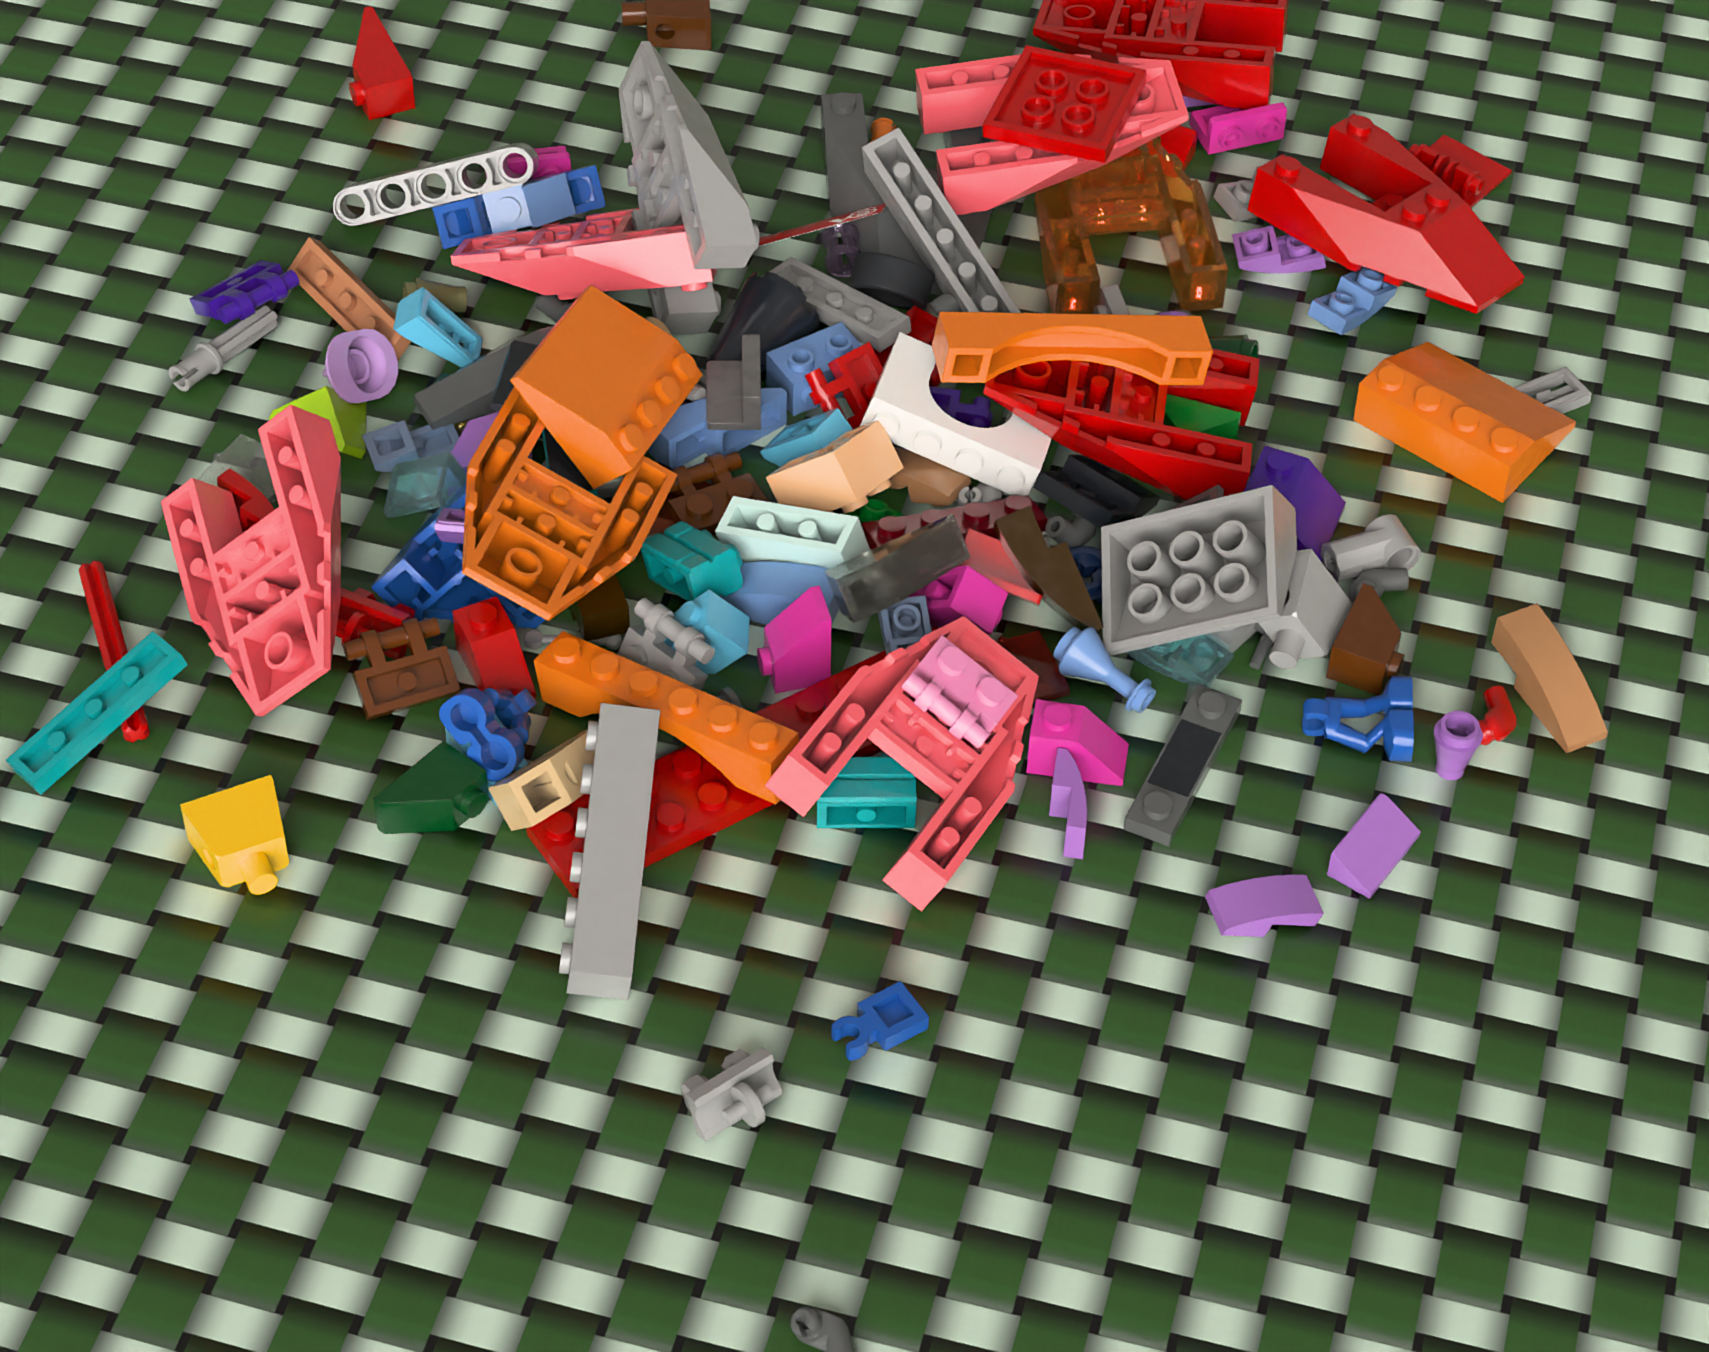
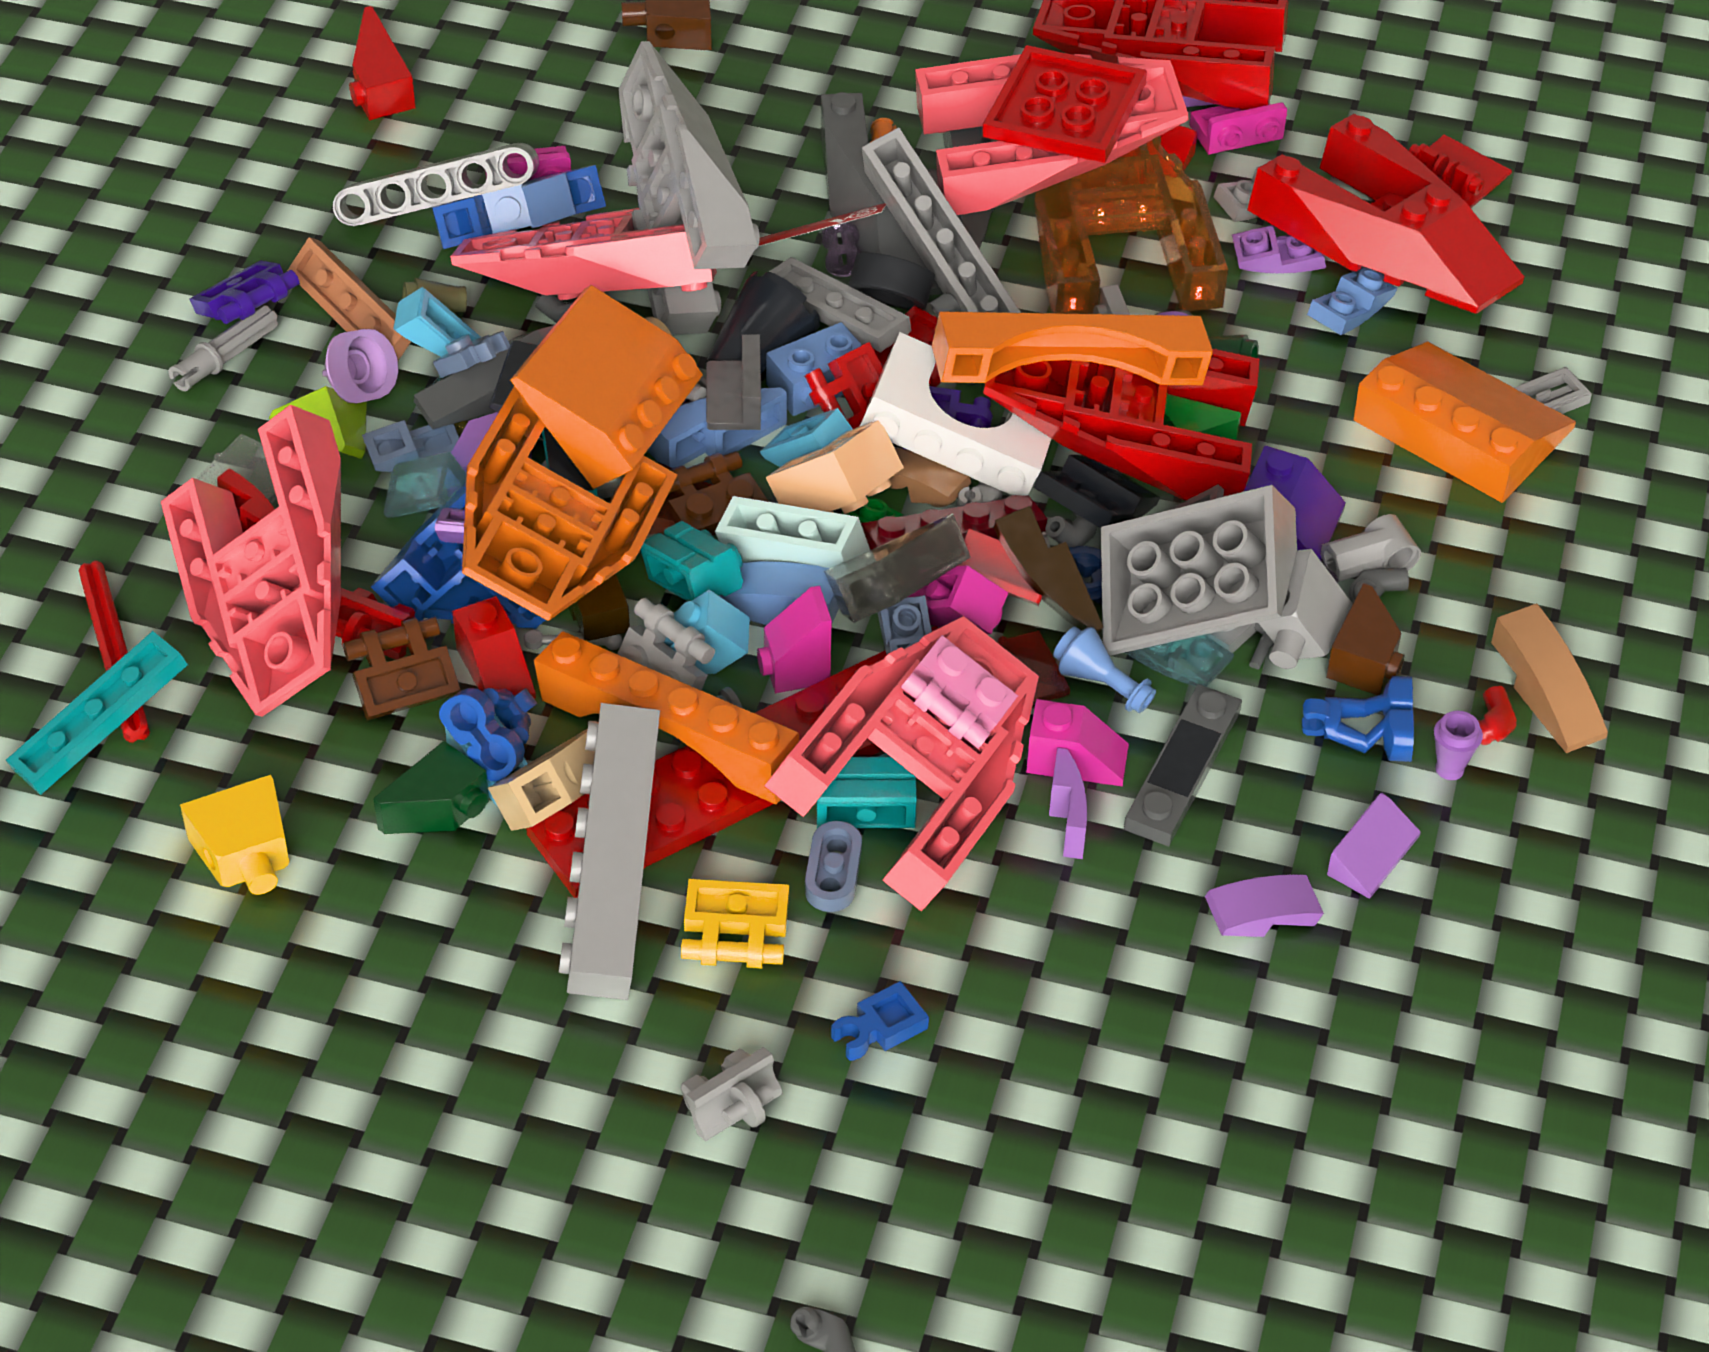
none -> sand blue plate [433,331,510,378]
none -> yellow plate [681,879,789,969]
none -> sand blue plate [805,821,862,912]

